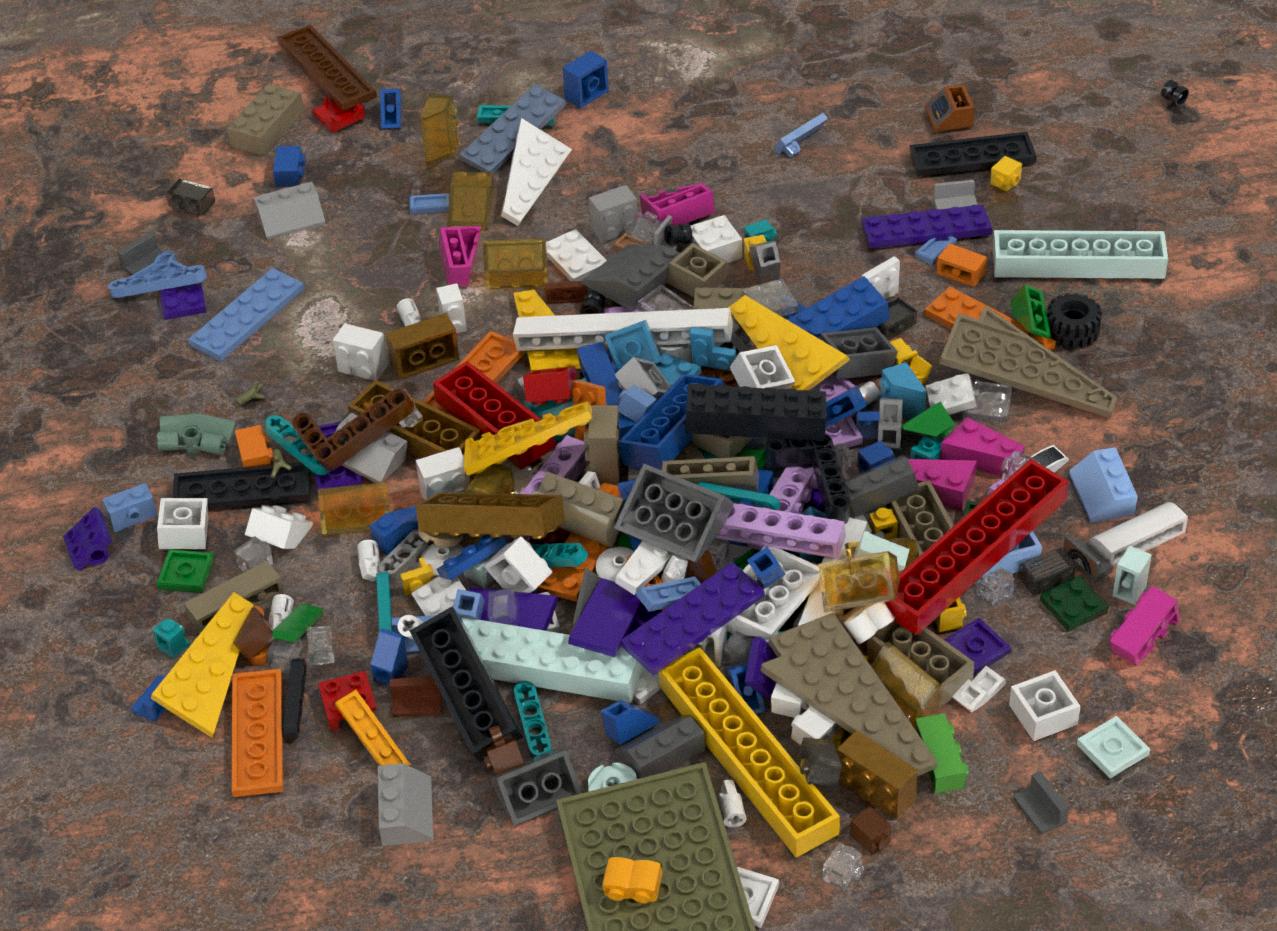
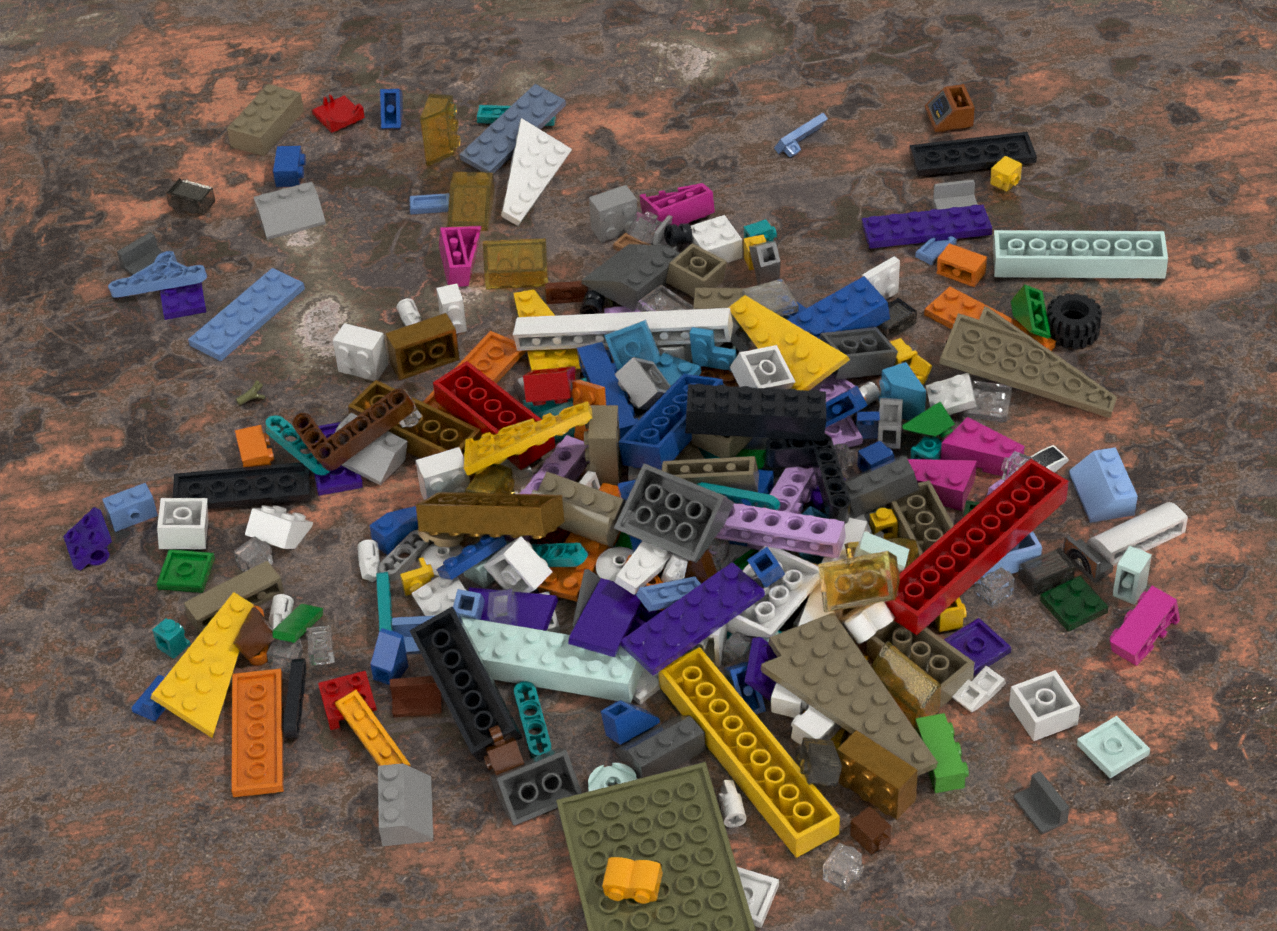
sand green panel [157,414,236,455] -> none
olive bar [271,449,292,478] -> none
reddish brown plate [277,25,377,111] -> none
clear yellow slope [318,482,391,535] -> none
white hinge [398,615,424,639] -> none
white plate [541,229,607,281] -> none
blue brick [563,50,609,108] -> none
medium blue brick [618,385,656,423] -> none
black wheel [1161,80,1189,106] -> none

